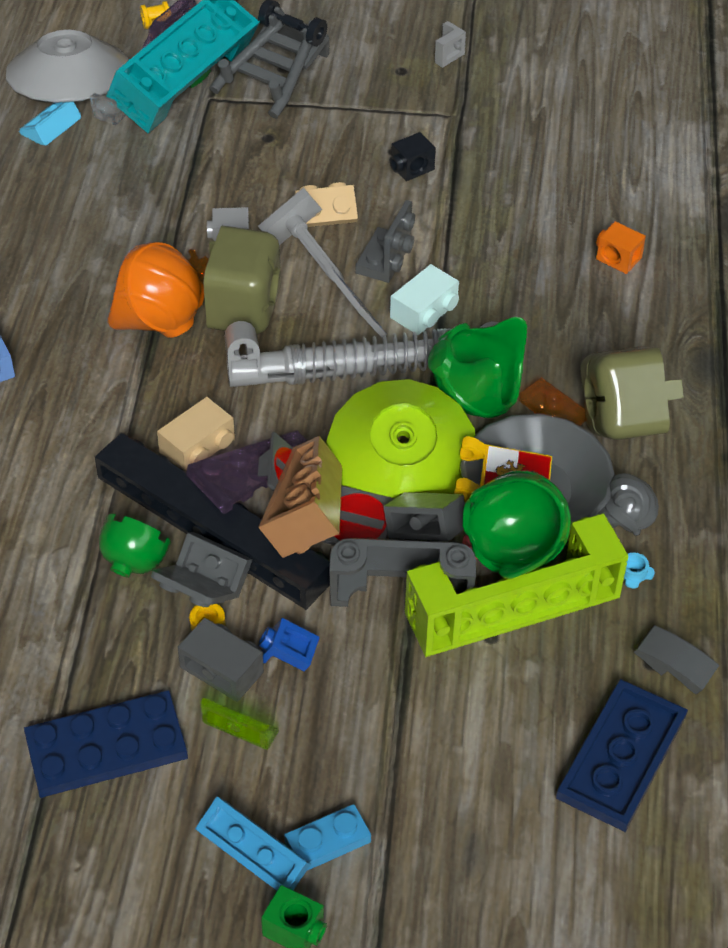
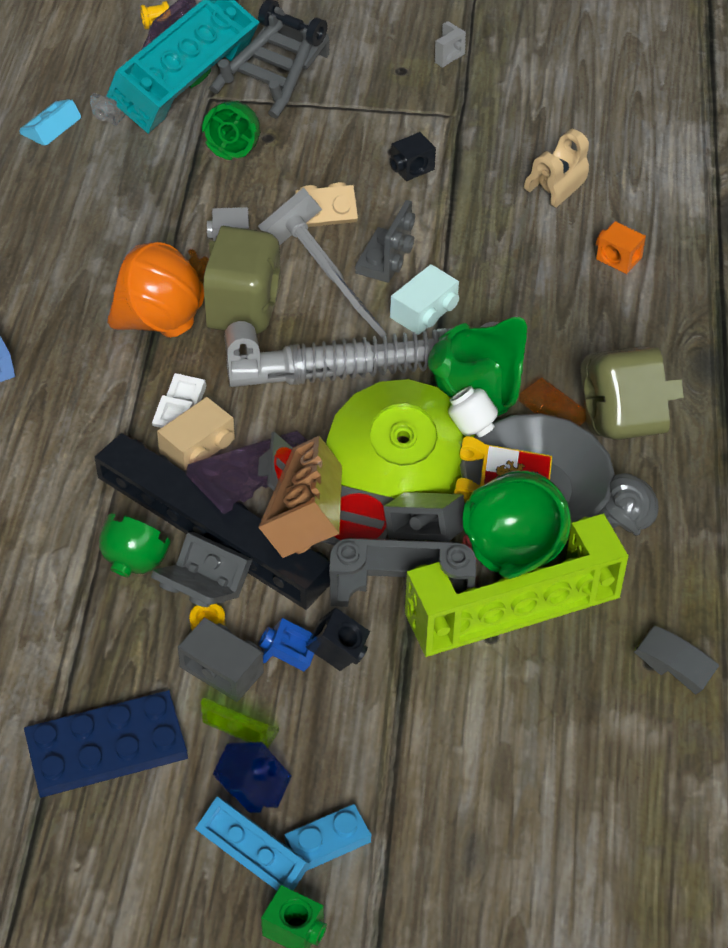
light grey dish [6,30,129,103] -> none
dark blue plate [556,679,688,832] -> none
medium azure plate [624,552,655,589] -> none
none -> white slope [152,373,207,428]
none -> green cylinder [202,101,261,160]
none -> clear blue brick [213,742,292,813]
none -> black brick [305,608,371,671]
none -> white head [448,386,498,438]
none -> tan piece [524,129,589,208]

